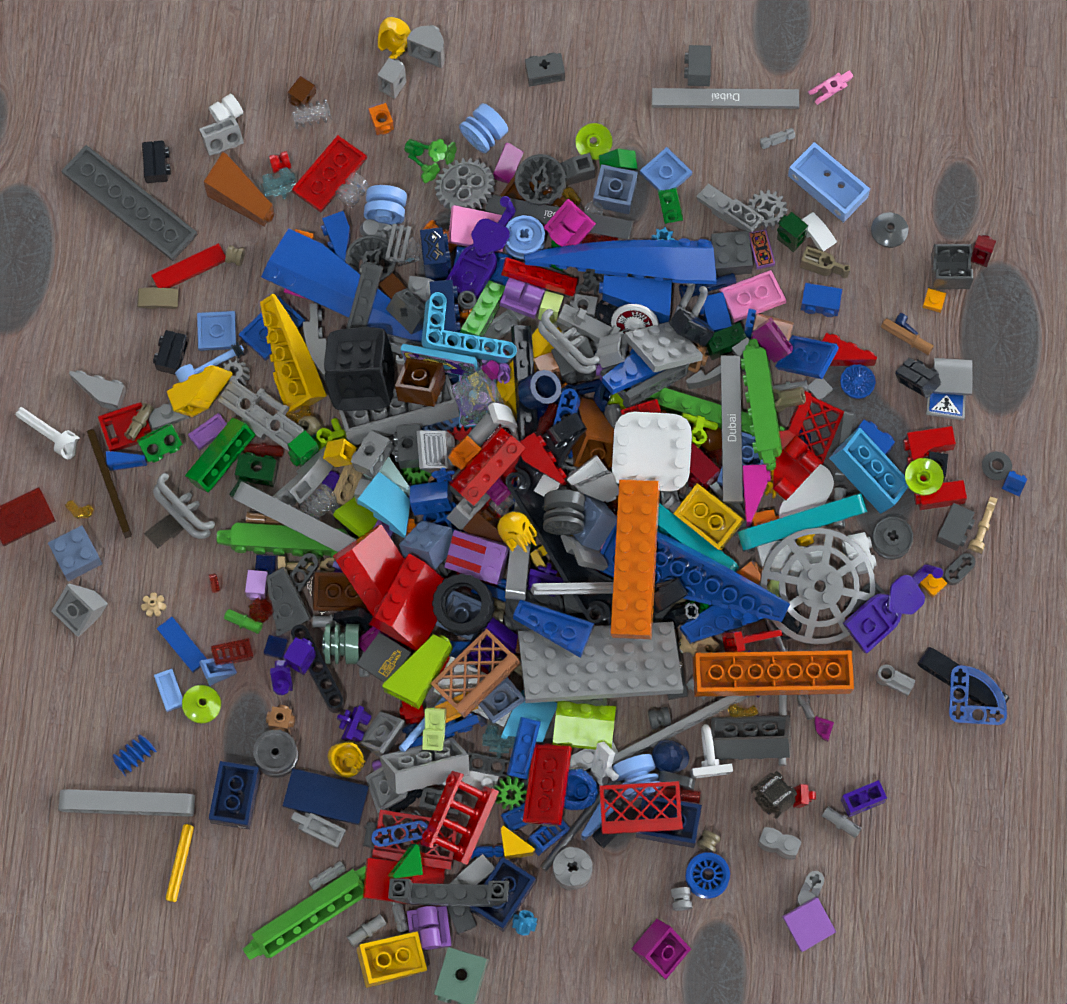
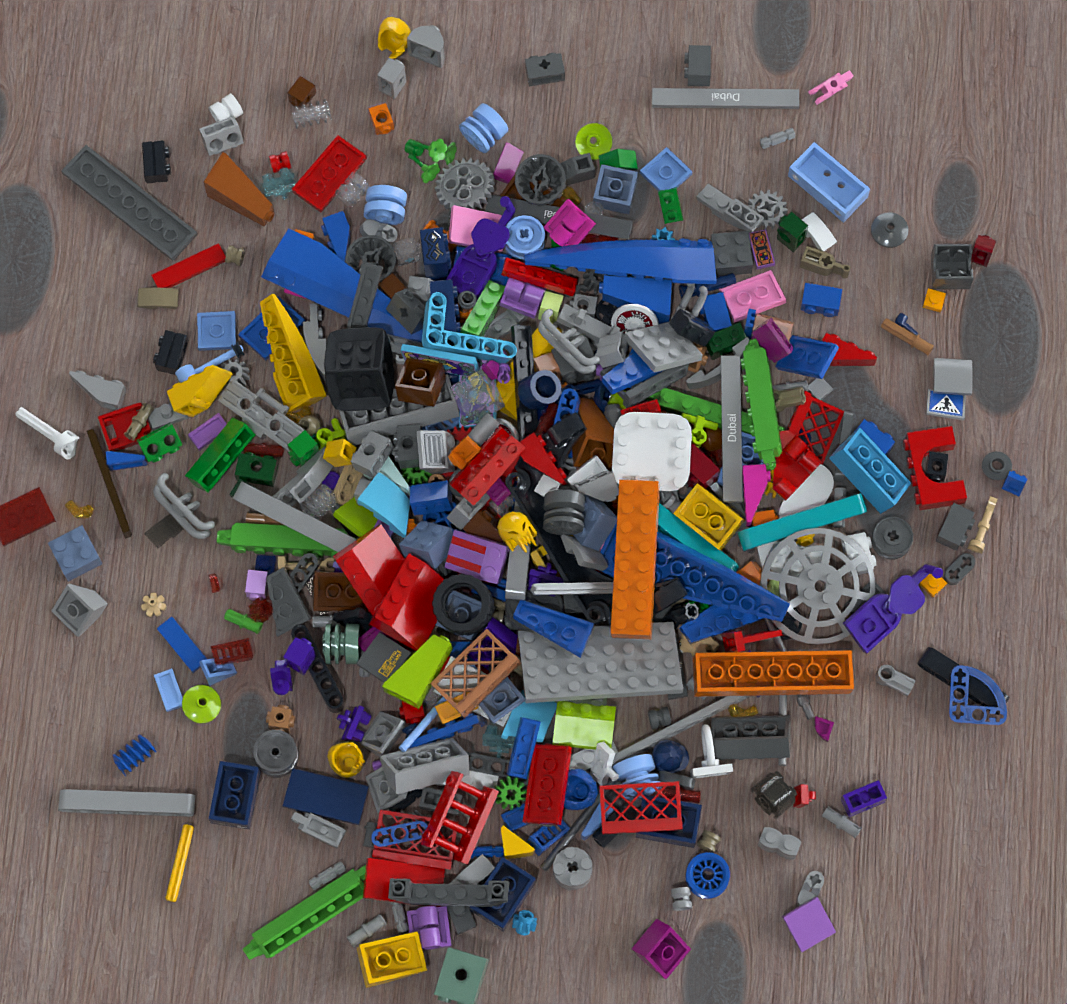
clear blue plate [263,635,288,660] -> none
light grey tile [385,224,411,263] -> none
green slope [388,844,423,879] -> none
yellowish green slope [422,708,446,751] -> none
blue plant [431,467,455,483] -> none
white slope [488,403,518,428] -> none
blue wheel [840,365,876,399] -> none
black brick [895,358,941,398] -> none
lime dish [905,458,944,495] -> none

